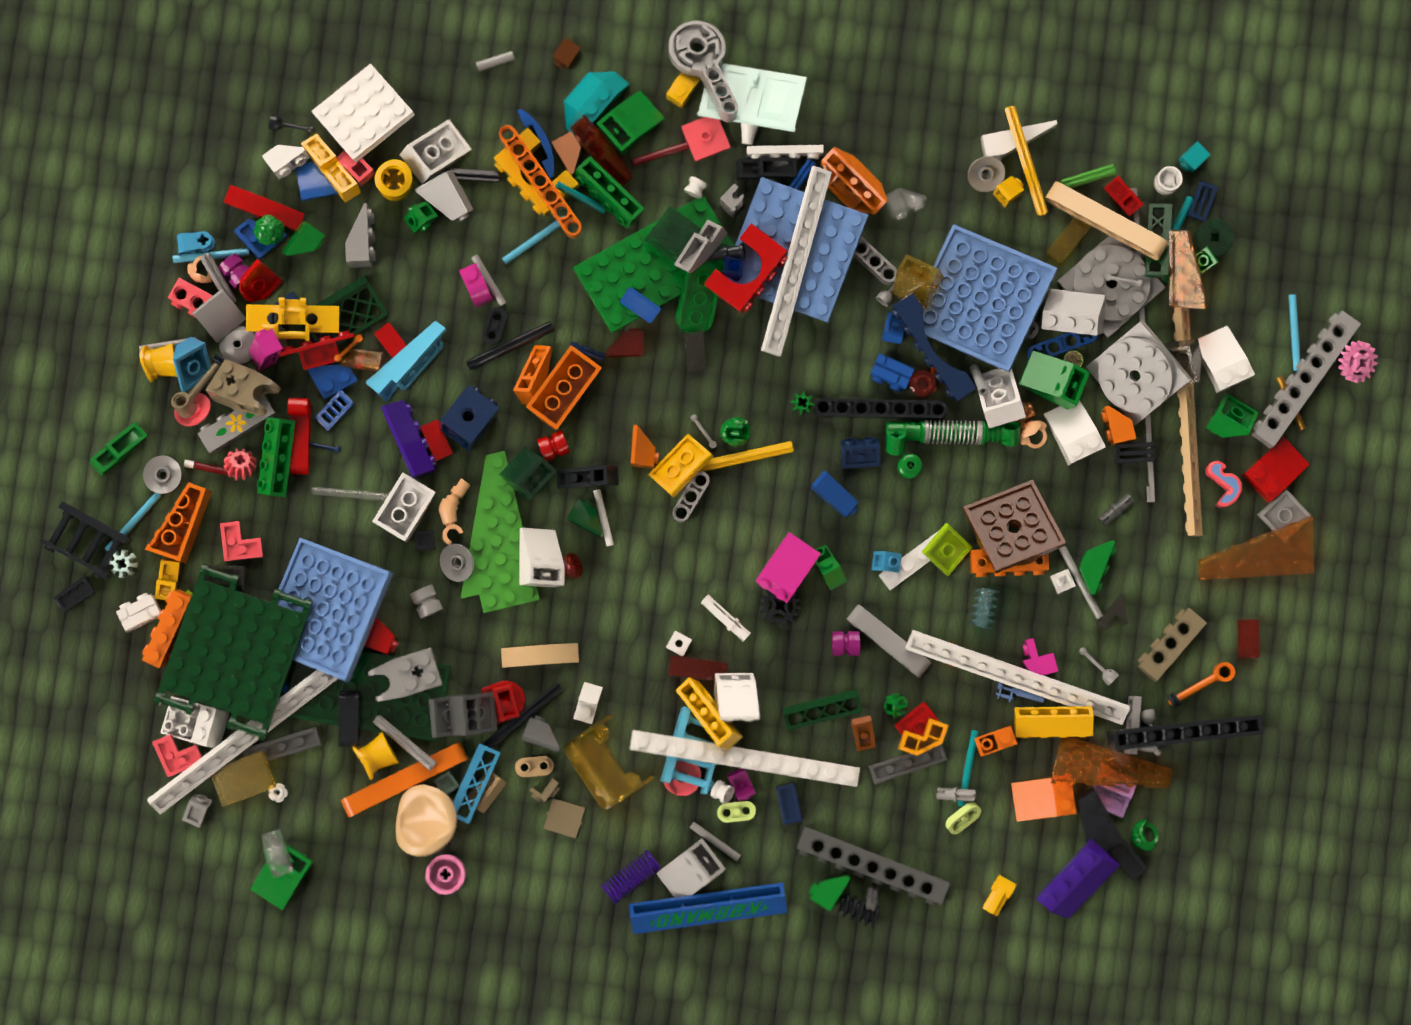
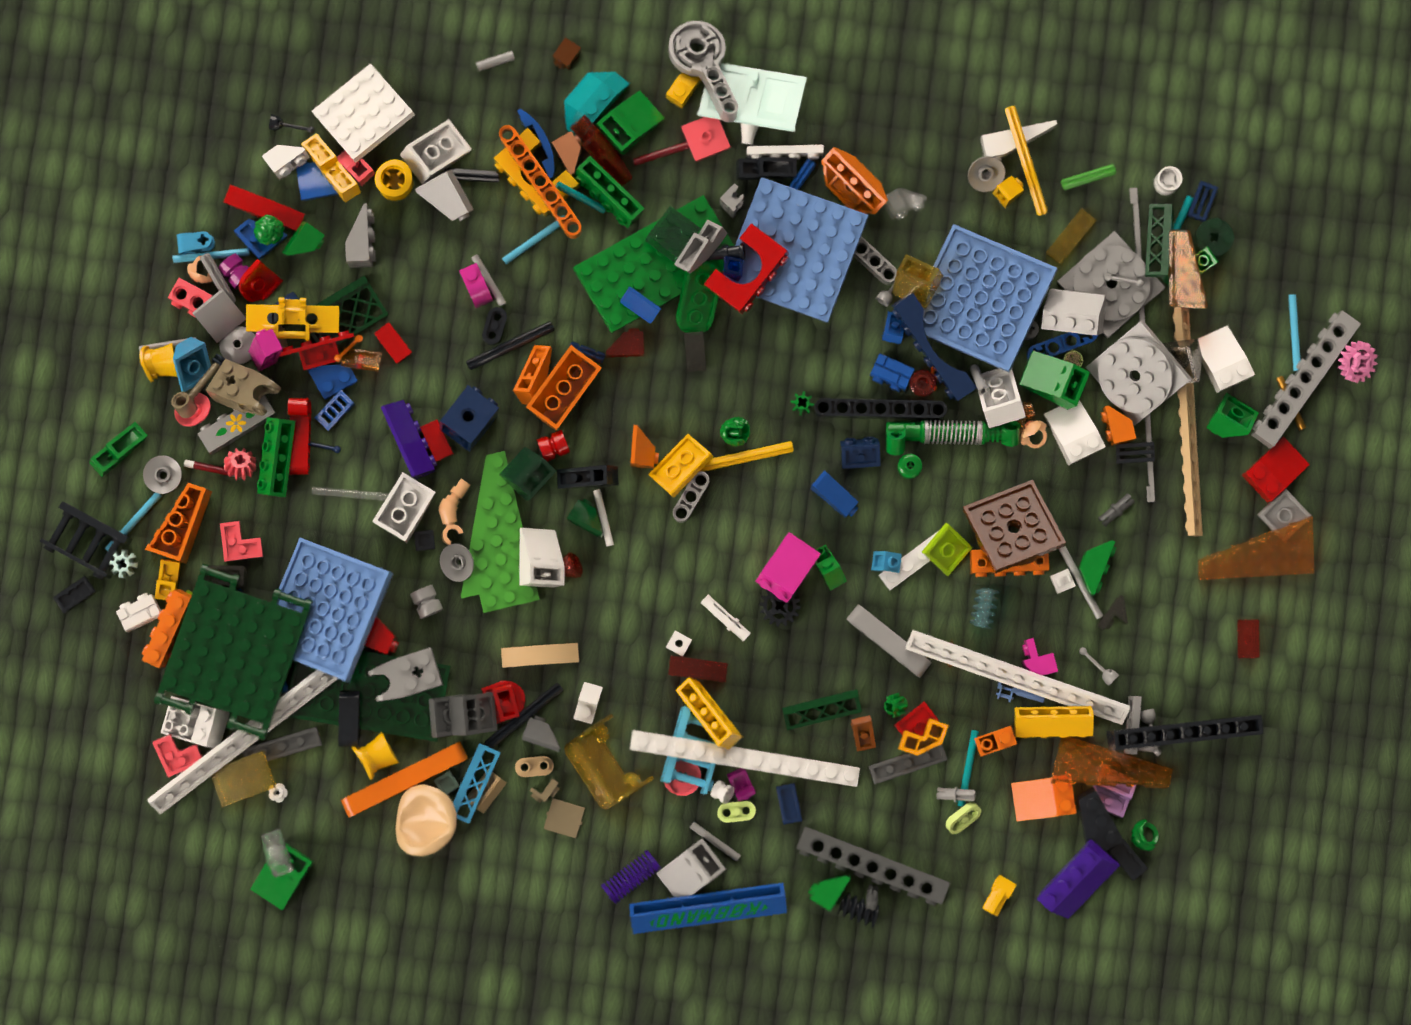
light grey bracket [182,793,212,828] -> none
medium azure wedge [366,321,446,402] -> none
light grey axle [373,715,436,770] -> none
green brick [403,201,438,233] -> none
bright pink brick [426,854,466,894] -> none
white wheel [684,176,707,199] -> none
light grey hinge [690,414,717,449] -> none
white slope [714,673,759,722] -> none
white plate [761,166,832,356] -> none
magenta wheel [832,631,860,656] -> none
tan beam [1045,182,1169,260] -> none
red slope [1104,176,1144,217] -> none
dark tan brick [1137,608,1207,682] -> none
orange piece [1167,662,1235,709] -> none
teal brick [1179,141,1211,174] -> none
coral animal [1205,461,1242,508] -> none

